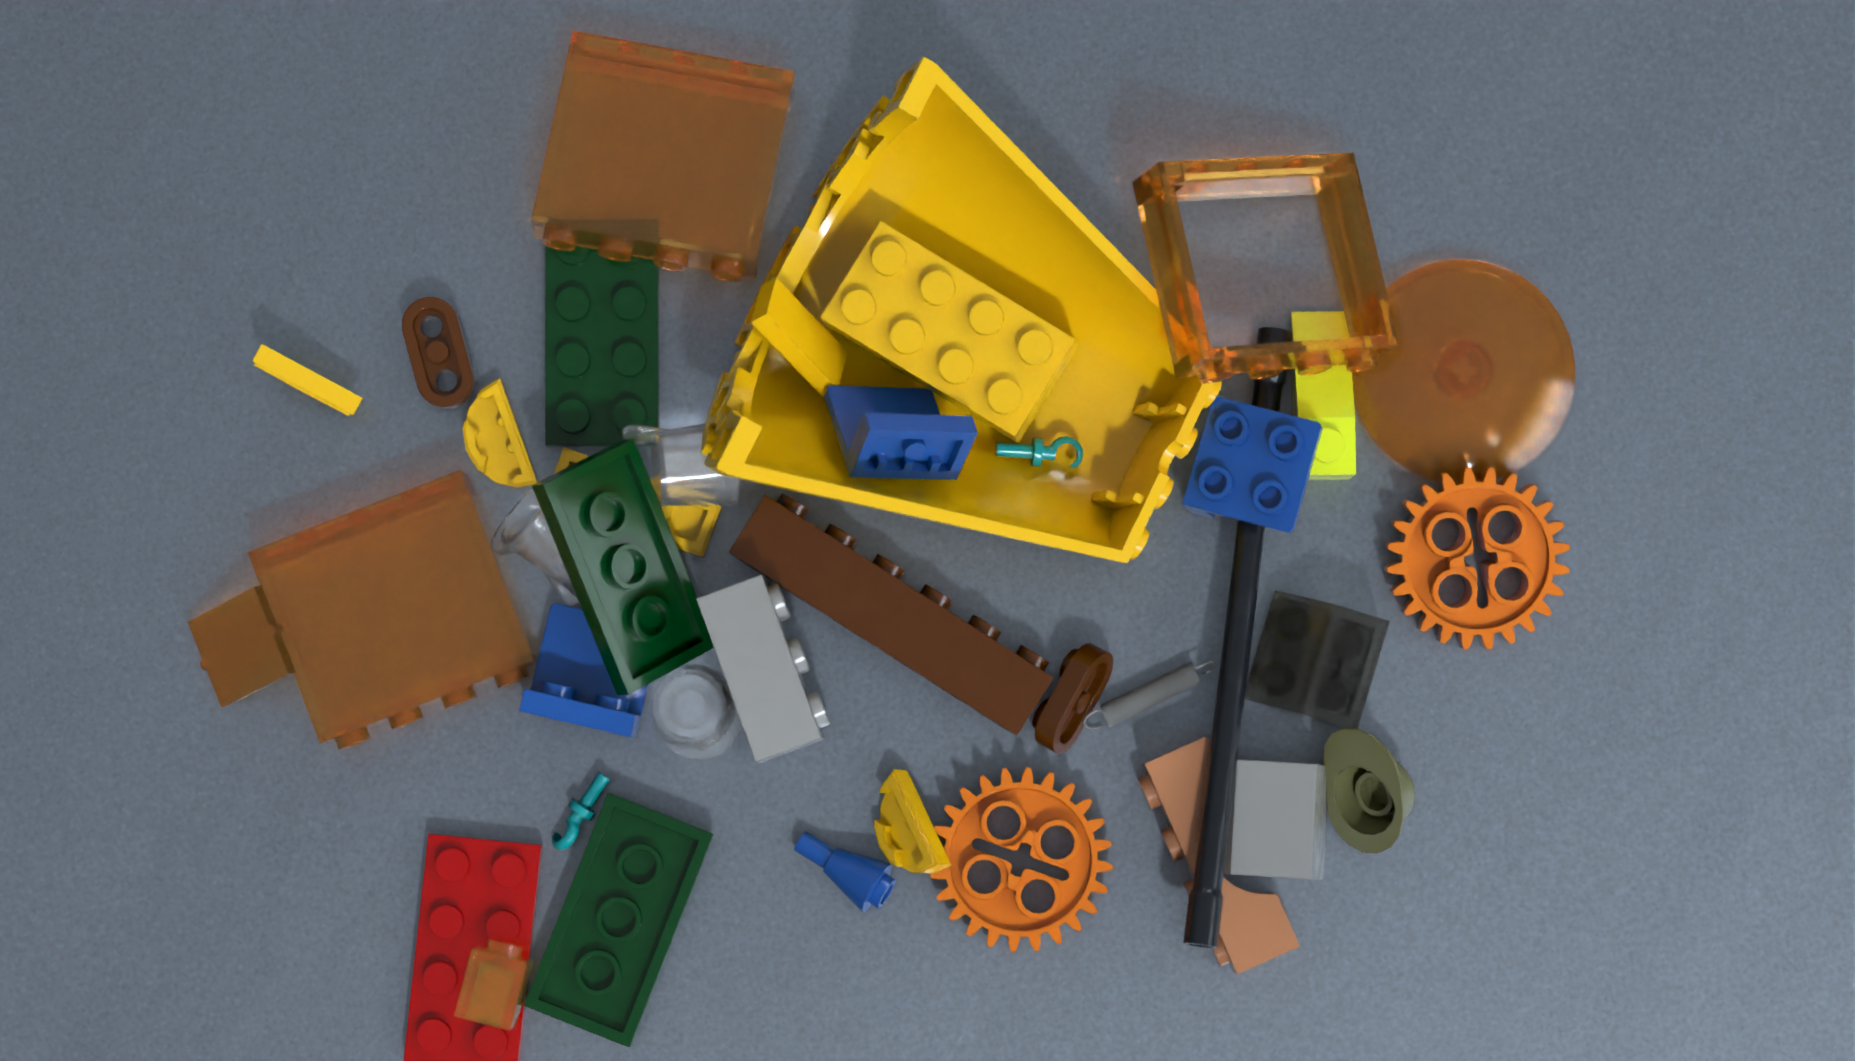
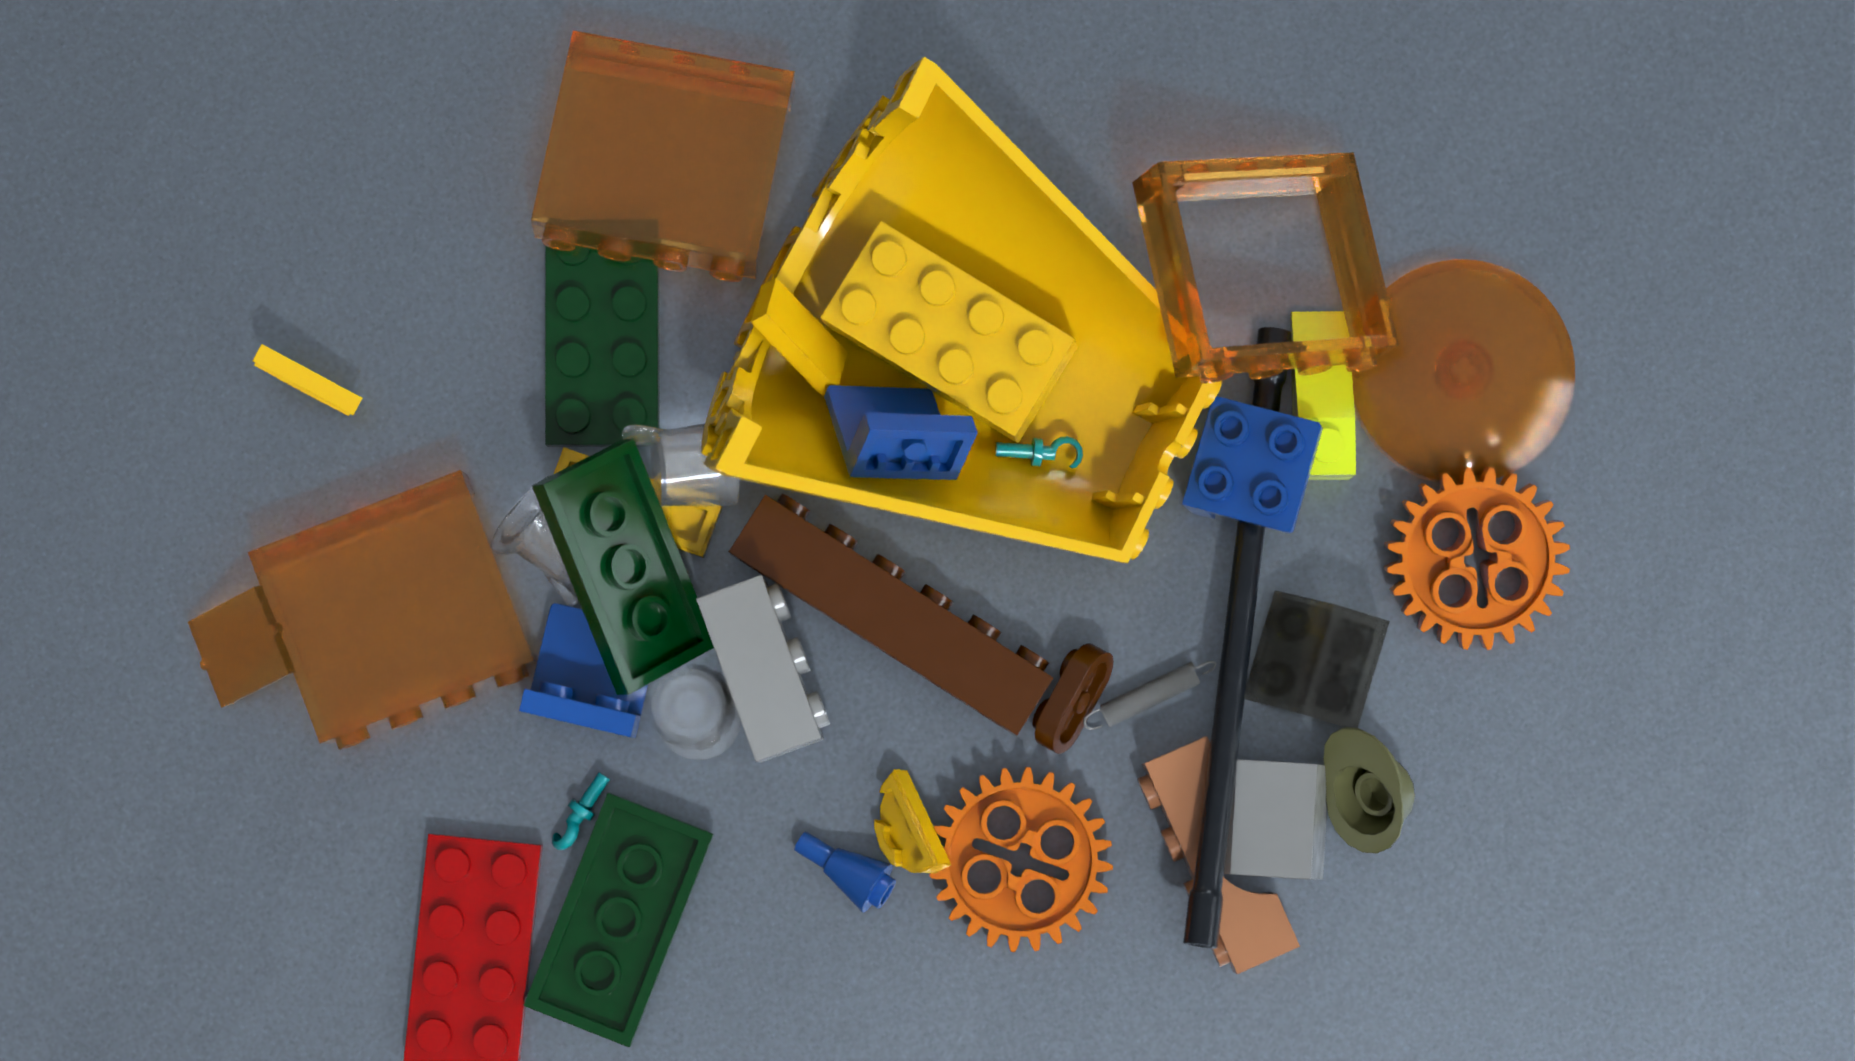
reddish brown plate [402,297,475,409] -> none
clear yellow brick [454,939,534,1030] -> none
yellow tile [462,378,538,488] -> none

